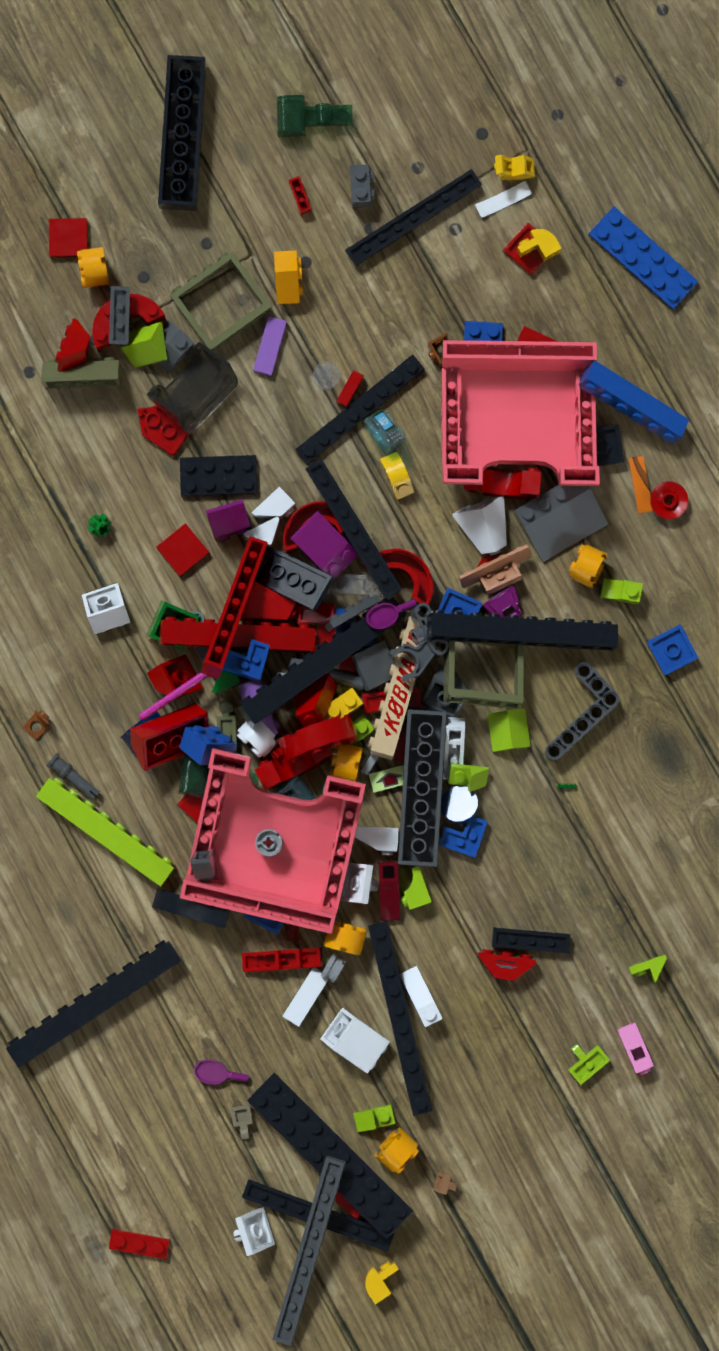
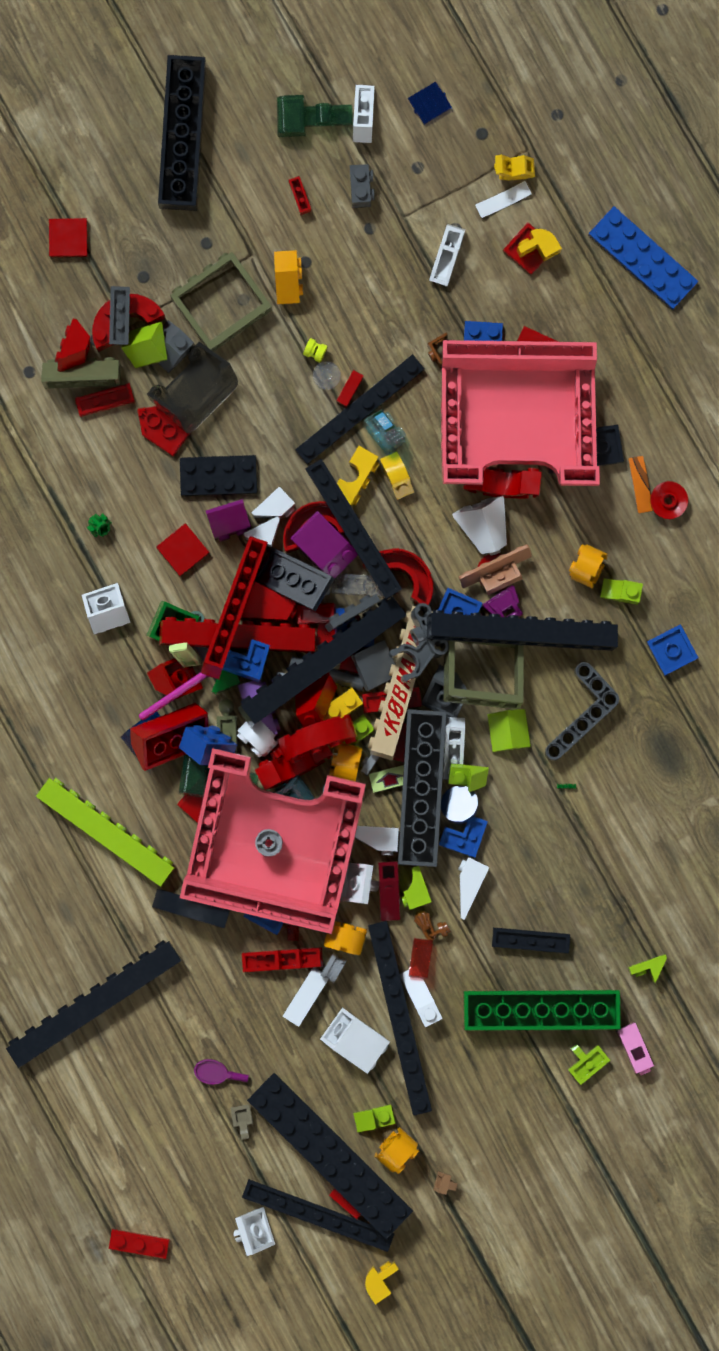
dark orange bracket [23,709,51,739] -> none
dark grey pin [47,753,100,801] -> none
light orange brick [77,247,109,288] -> none
dark grey slope [190,850,217,881] -> none
medium lavender tile [253,316,287,376] -> none
dark grey plate [272,1156,346,1346] -> none
black plate [345,169,482,267] -> none
magenta piece [366,600,417,629] -> none
red slope [478,949,536,981] -> none
dark grey slope [514,485,608,563] -> none
blue brick [578,361,689,444] -> none
none -> red tile [75,383,135,417]
none -> yellowish green tile [169,642,202,667]
none -> neon yellow wheel [303,338,328,363]
none -> yellow arch [337,446,380,506]
none -> white slope [353,85,374,143]
none -> clear blue piece [408,81,452,125]
none -> clear red tile [409,938,433,979]
none -> dark orange piece [414,910,451,941]
none -> white slope [429,224,465,286]
none -> white slope [458,857,489,920]
none -> green brick [463,990,620,1030]

